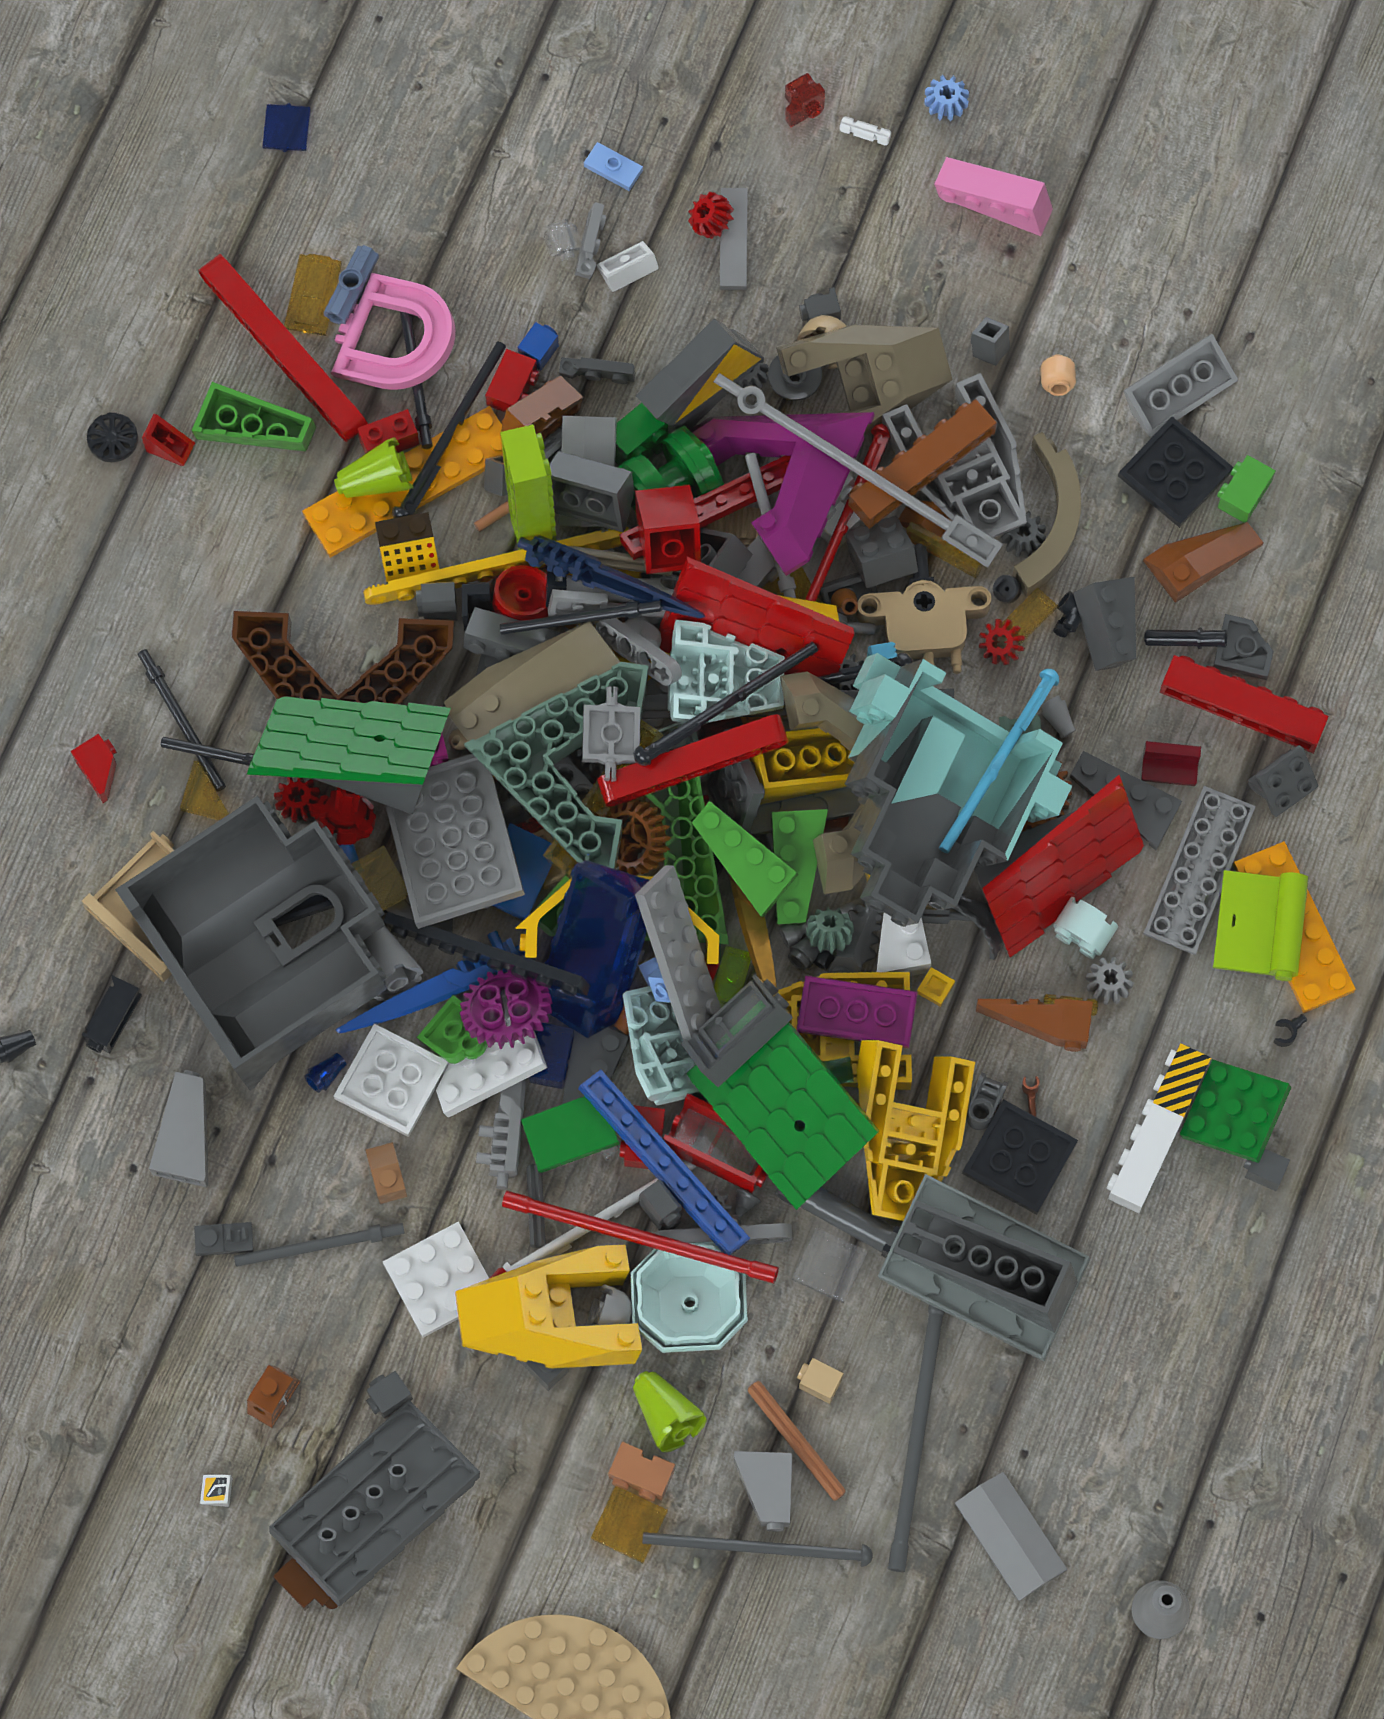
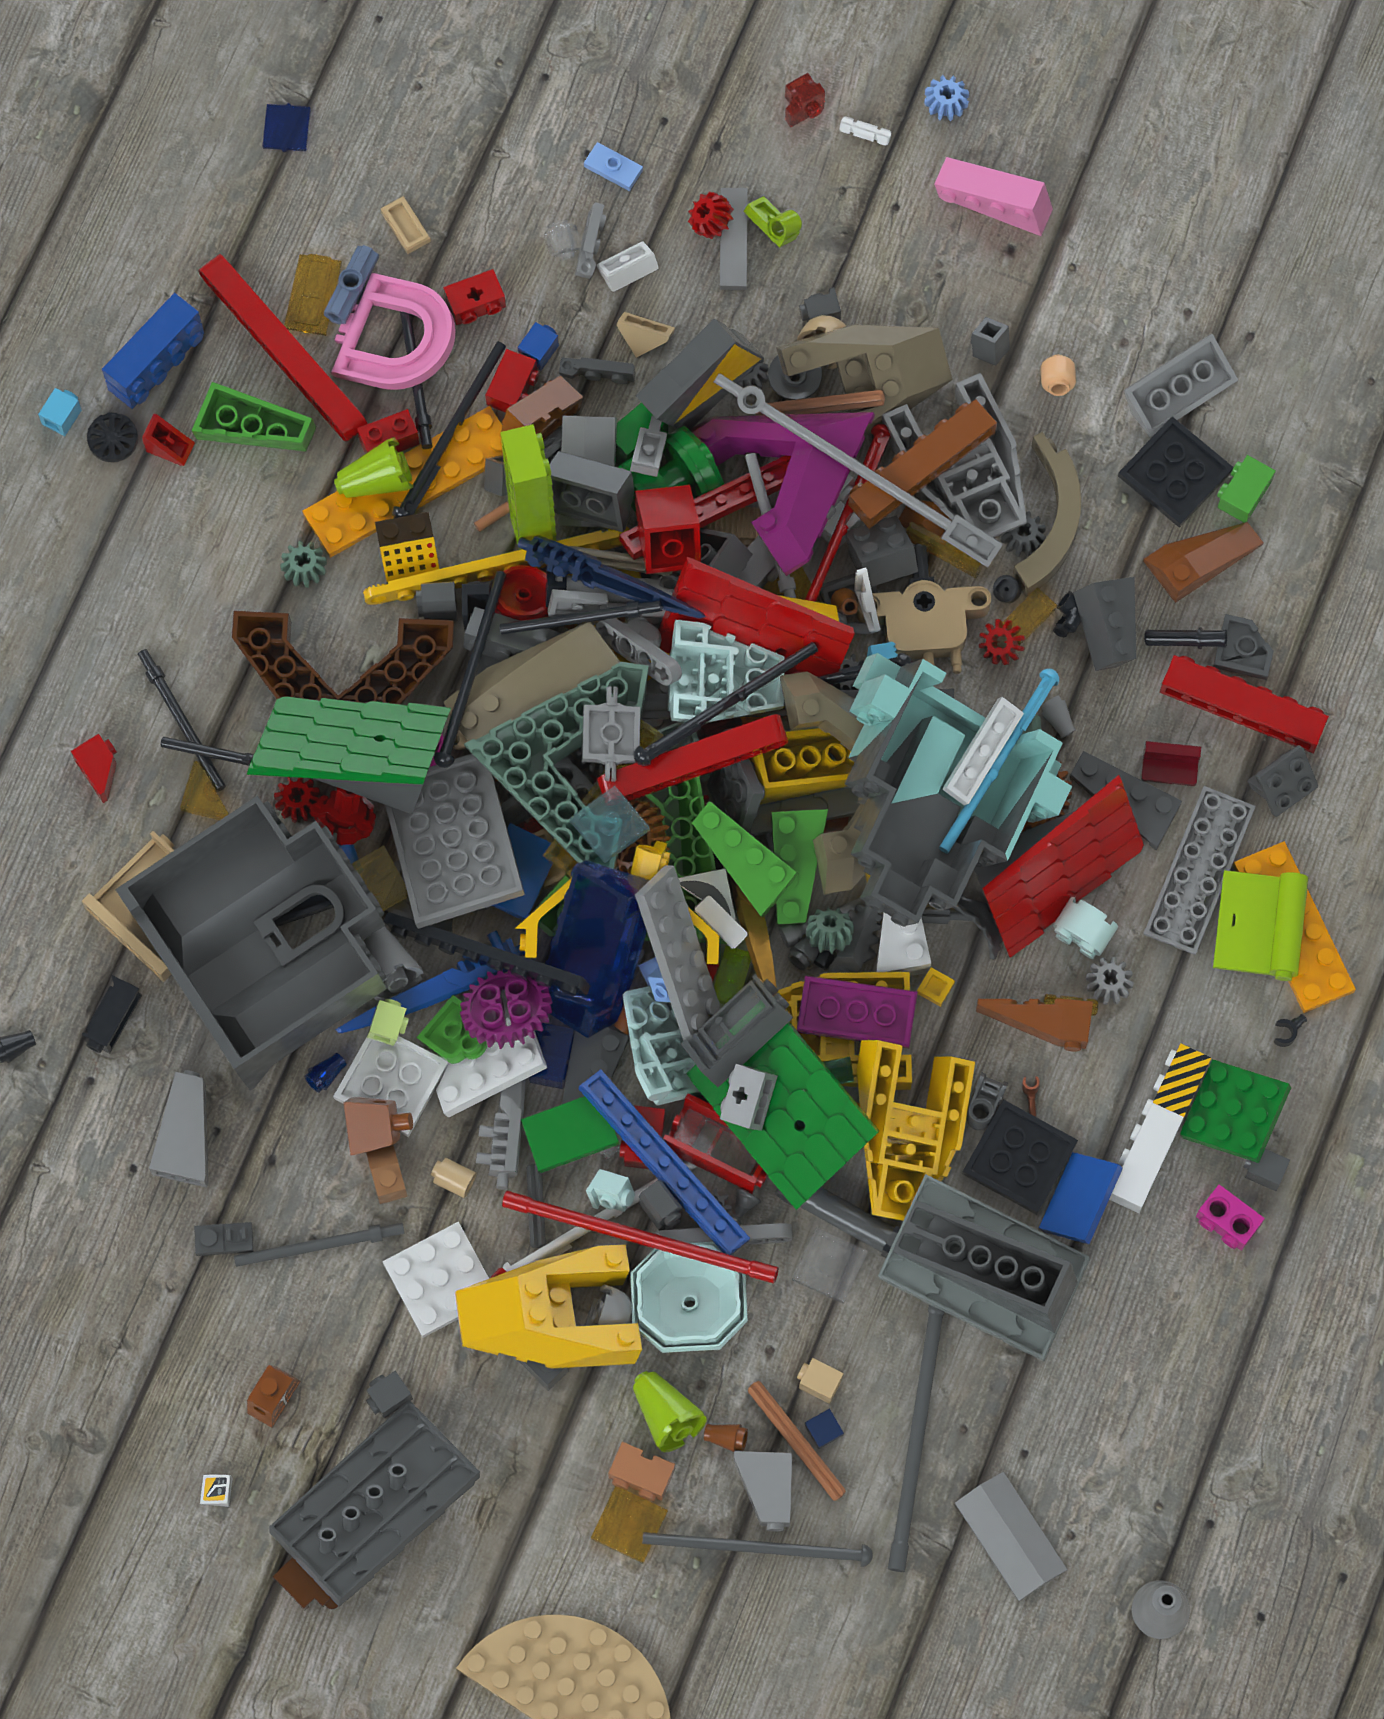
none -> medium azure brick [38,388,82,436]
none -> blue piece [102,292,204,409]
none -> sand green gear [280,540,327,588]
none -> dark orange torso [343,1097,413,1155]
none -> yellowish green brick [367,999,409,1046]
none -> tan tile [381,196,431,254]
none -> tan brick [431,1158,477,1198]
none -> black bar [434,571,507,768]
none -> red brick [443,269,506,325]
none -> clear light blue plate [570,786,650,863]
none -> light aqua brick [586,1169,635,1212]
none -> tan slope [617,312,675,358]
none -> light grey hinge [630,416,667,477]
none -> yellow plate [631,841,671,881]
none -> tile [678,868,736,920]
none -> white slope [694,896,748,949]
none -> dark orange cone [704,1424,748,1452]
none -> light grey brick [720,1064,777,1131]
none -> lime plate [743,196,802,248]
none -> nougat axle [755,390,885,415]
none -> dark blue tile [804,1408,844,1449]
none -> white tile [854,568,880,634]
none -> white plate [943,697,1024,805]
none -> blue tile [1039,1152,1123,1244]
none -> dark pink brick [1196,1184,1265,1251]

